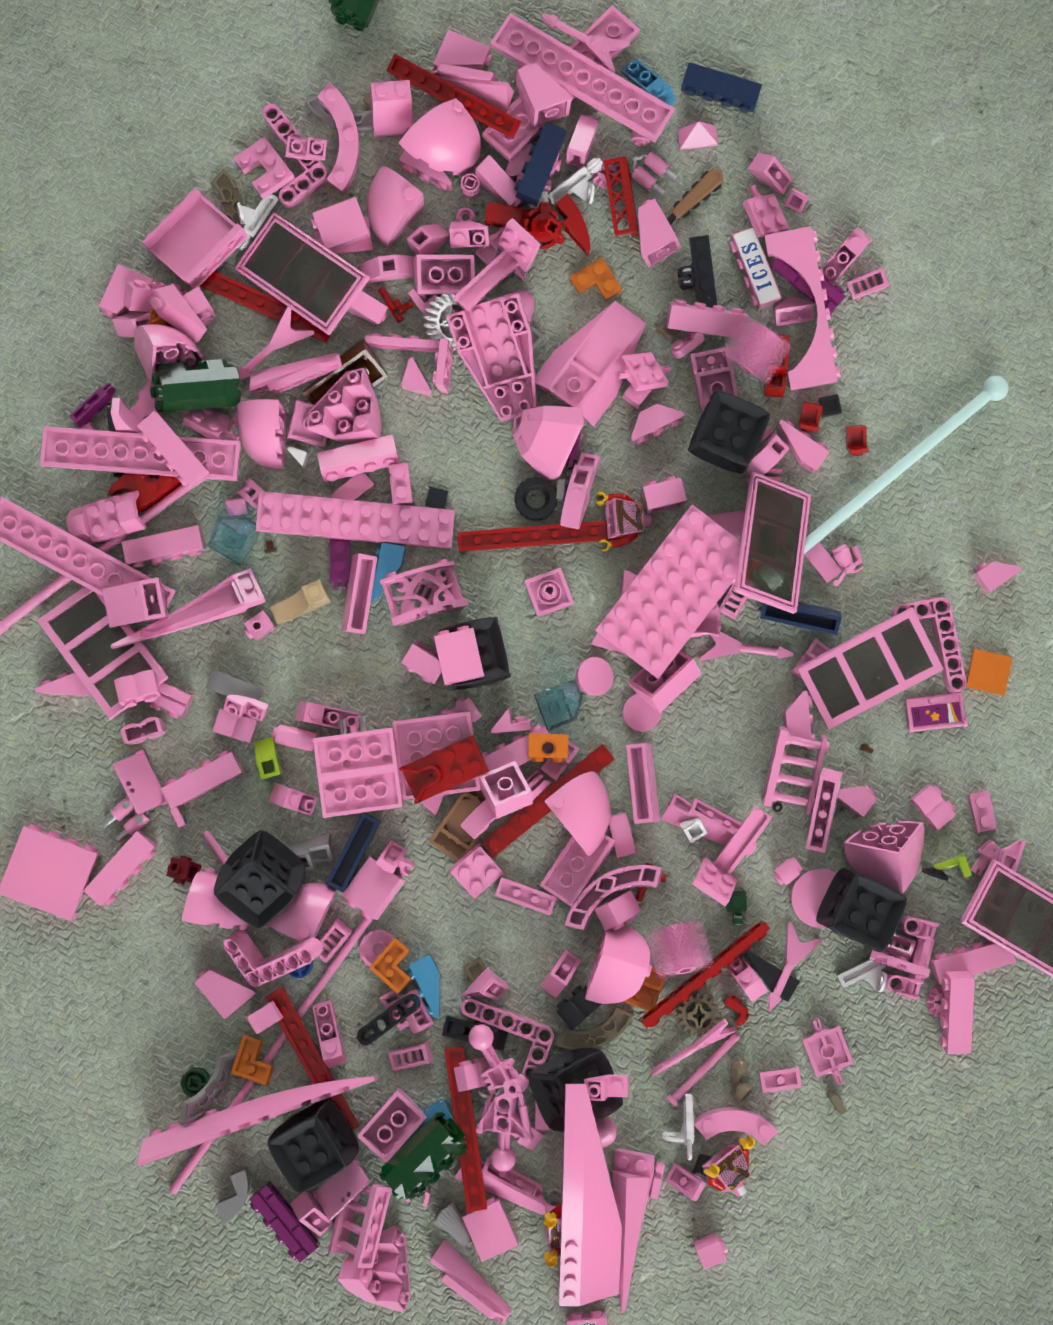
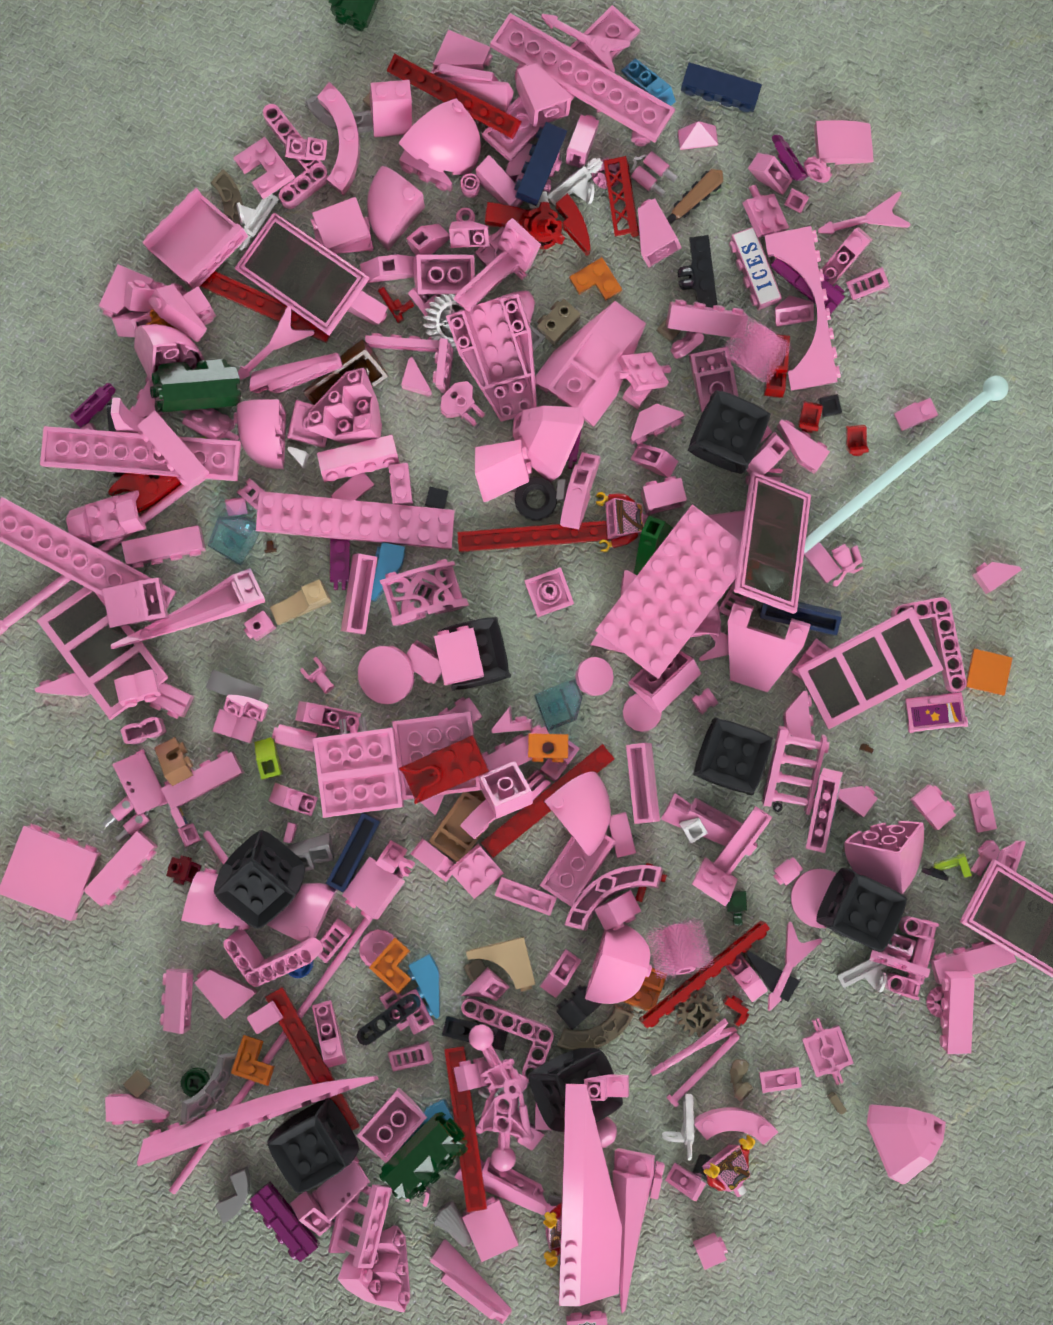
none -> bright pink slope [105,1093,170,1125]
none -> dark tan tile [123,1069,152,1098]
none -> medium nougat brick [154,737,193,786]
none -> bright pink slope [160,969,194,1034]
none -> bright pink slope [177,823,201,848]
none -> bright pink tile [283,822,298,843]
none -> bright pink piece [300,657,335,694]
none -> bright pink tile [358,646,415,704]
none -> bright pink slope [410,838,454,882]
none -> bright pink hinge [441,381,485,426]
none -> tan arch [466,936,535,991]
none -> bright pink slope [475,440,532,502]
none -> dark tan brick [537,299,581,346]
none -> bright pink slope [630,443,679,478]
none -> green slope [634,516,673,575]
none -> bright pink wheel [691,688,718,714]
none -> black piece [693,717,773,795]
none -> bright pink wedge [728,600,811,692]
none -> magenta hinge [772,135,809,181]
none -> bright pink gear [804,156,832,183]
none -> bright pink slope [814,120,873,165]
none -> bright pink piece [817,191,910,234]
none -> bright pink brick [867,1104,946,1184]
none -> bright pink slope [894,398,938,431]

